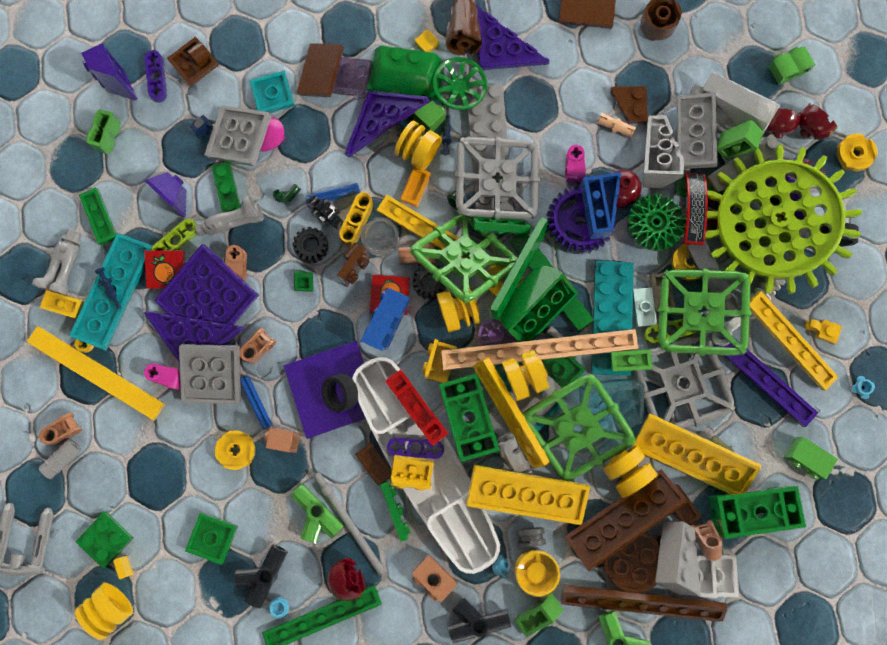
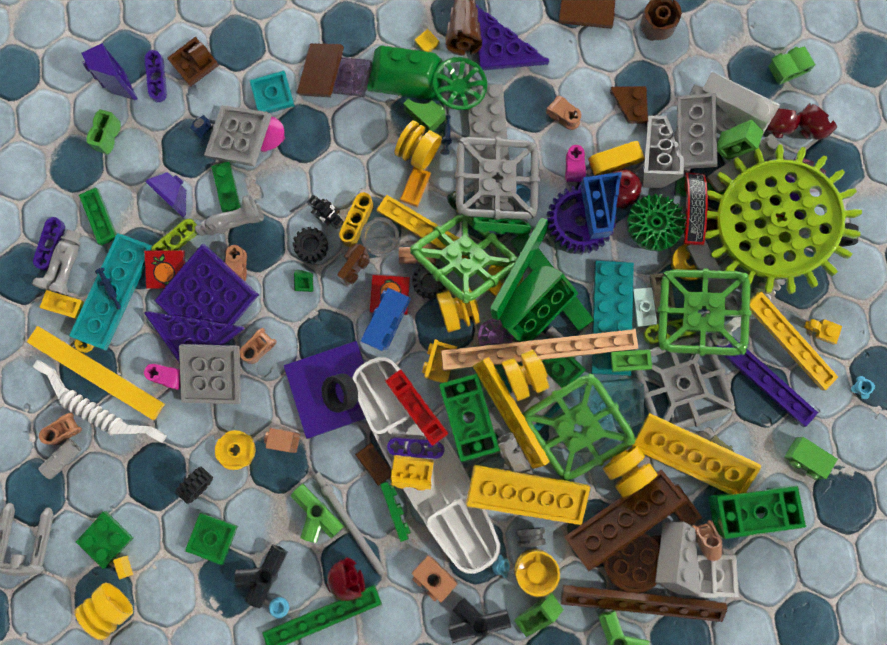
blue axle [240,376,272,430] -> none
dark green arm [273,184,301,202] -> none
blue axle [305,183,360,206] -> none
dark purple tile [344,91,430,157] -> none
light nougat pin [597,113,636,138] -> none
yellow plate [837,134,878,172] -> none
none -> white piece [32,360,167,443]
none -> dark purple beam [33,217,65,271]
none -> black tyre [175,466,213,504]
none -> dark azure tile [516,185,531,203]
none -> nougat piece [546,96,581,130]
none -> yellow beam [588,141,645,176]

